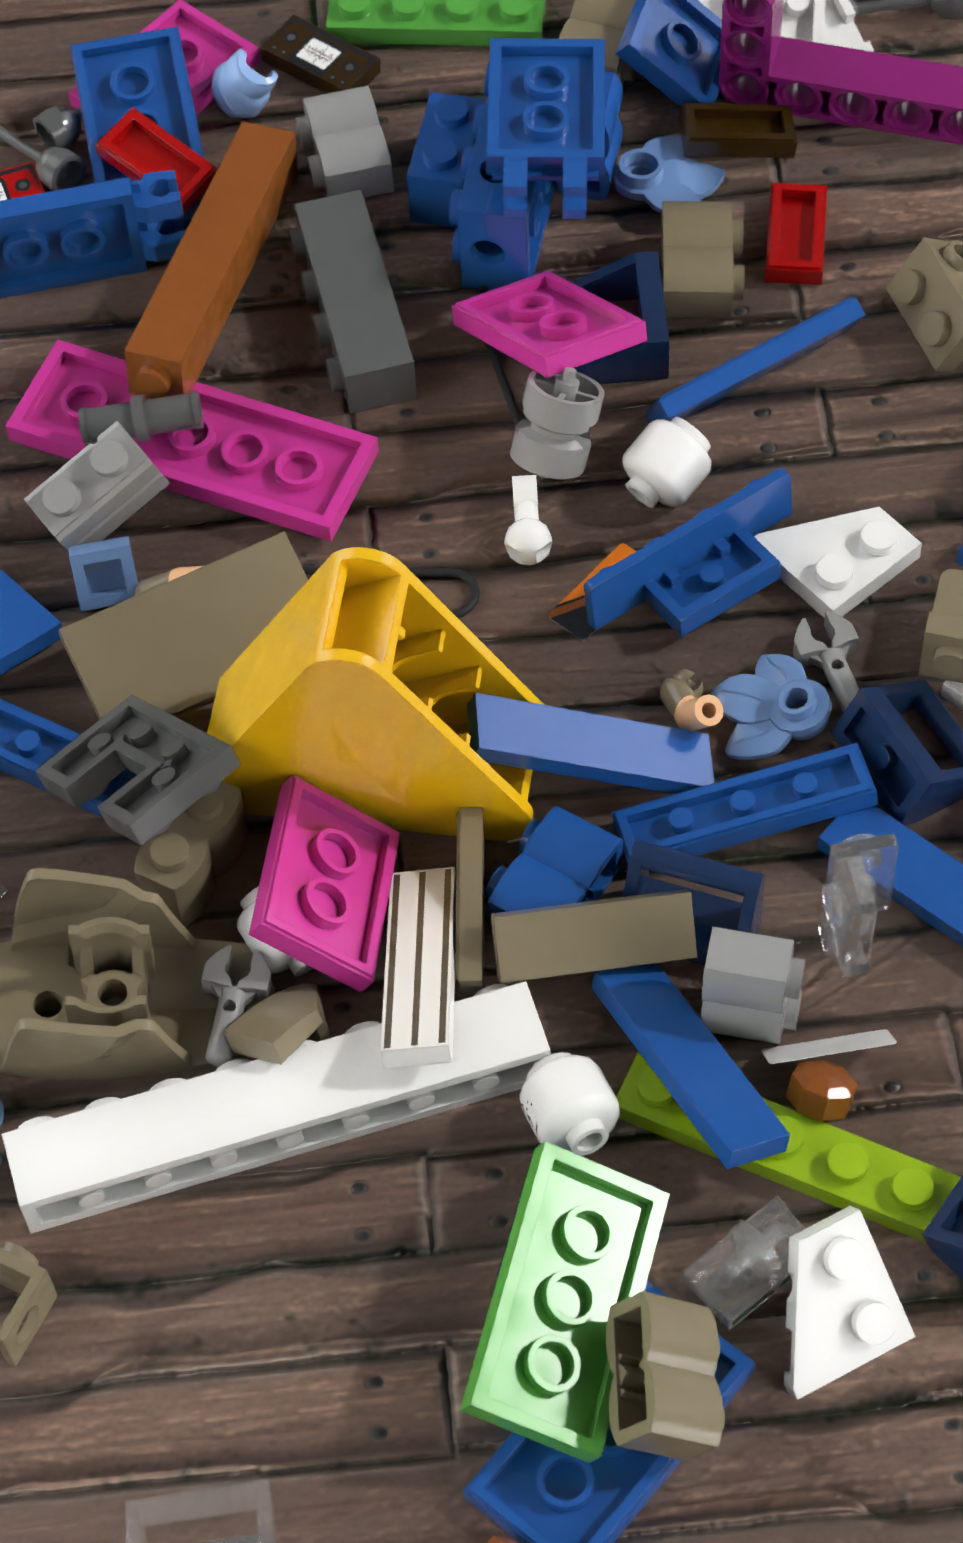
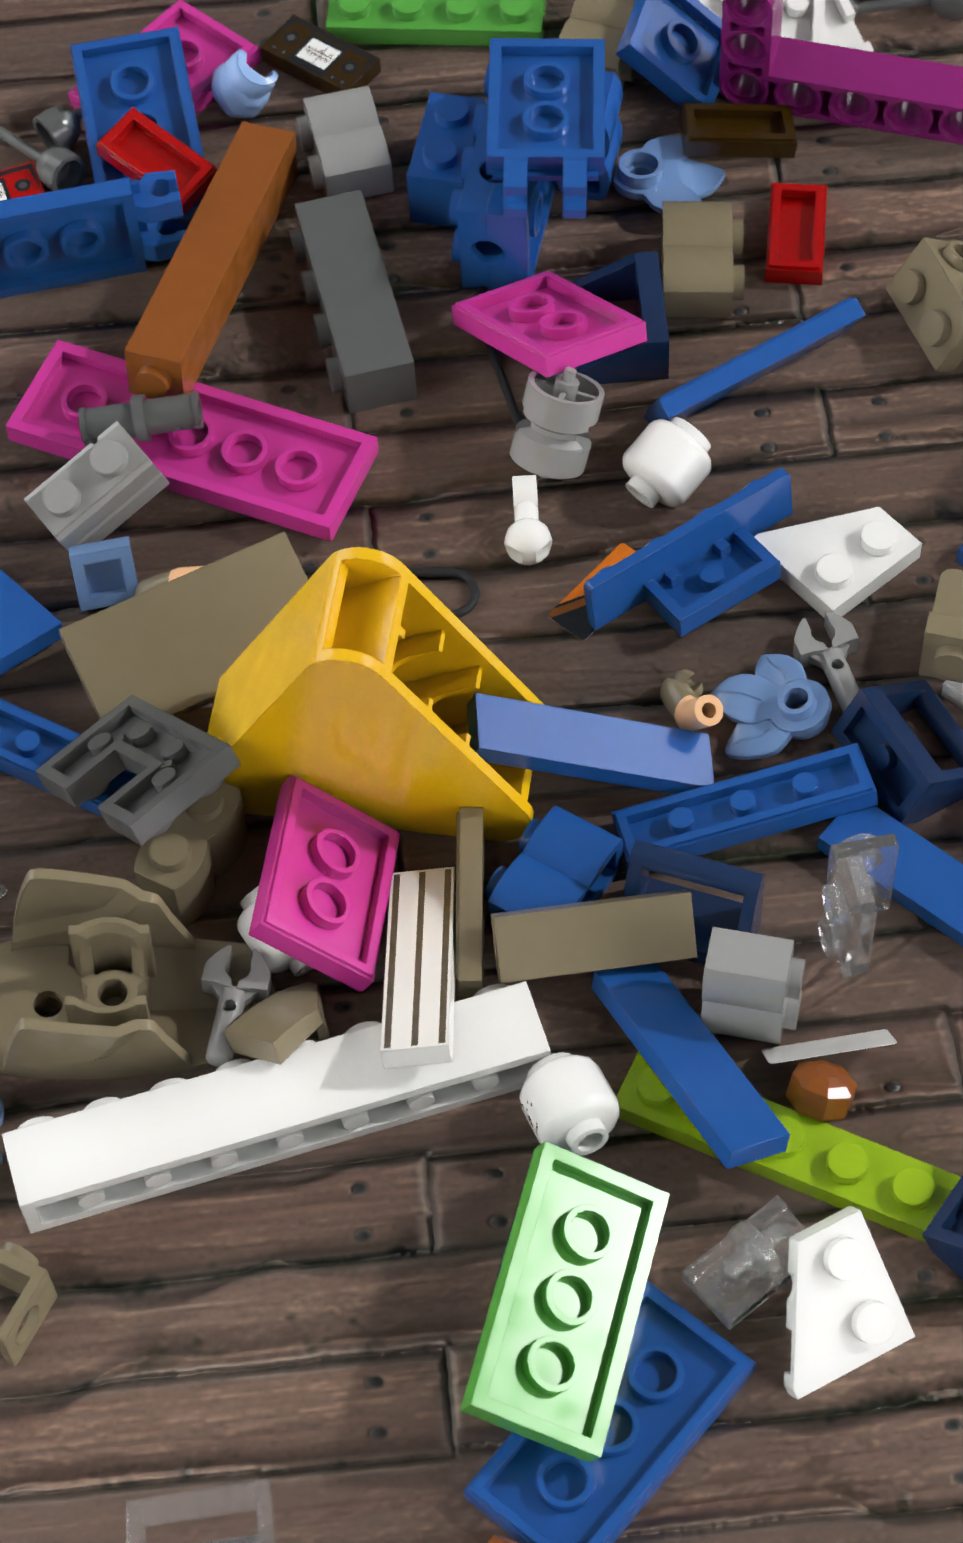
dark tan brick [606,1291,725,1461] -> none

